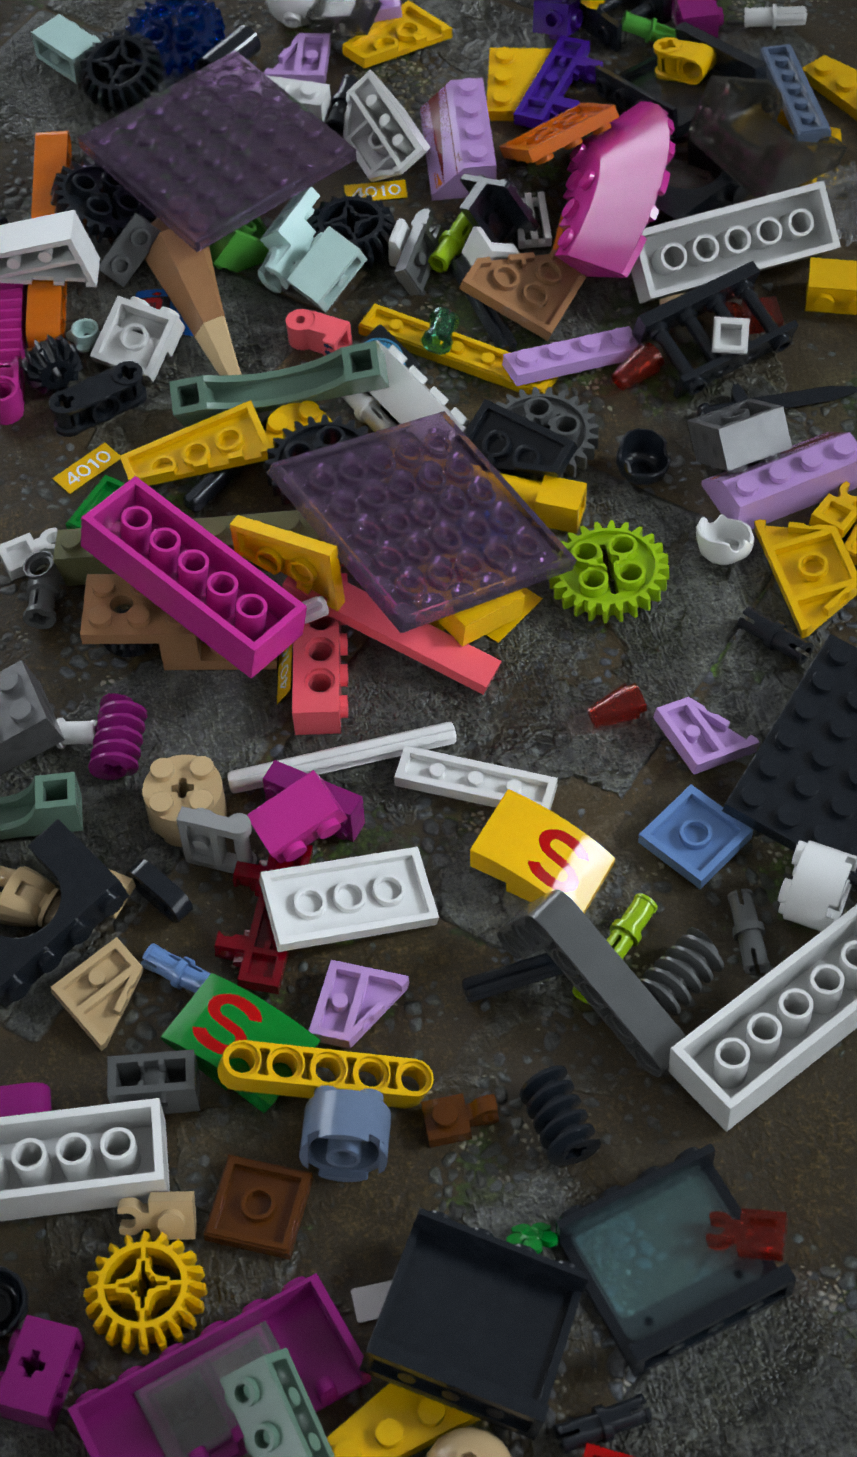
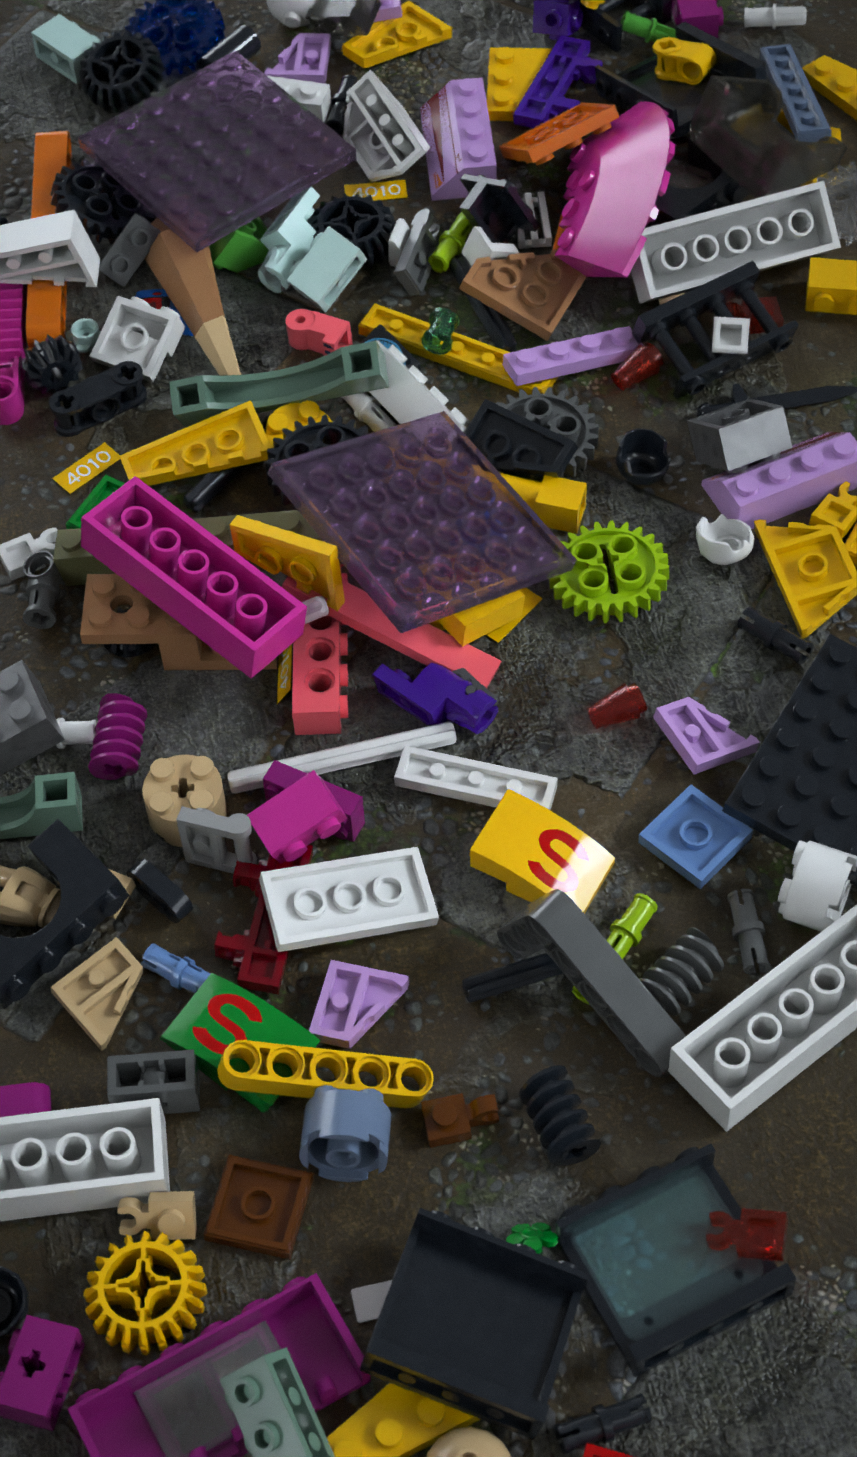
none -> dark purple plate [372,663,499,734]

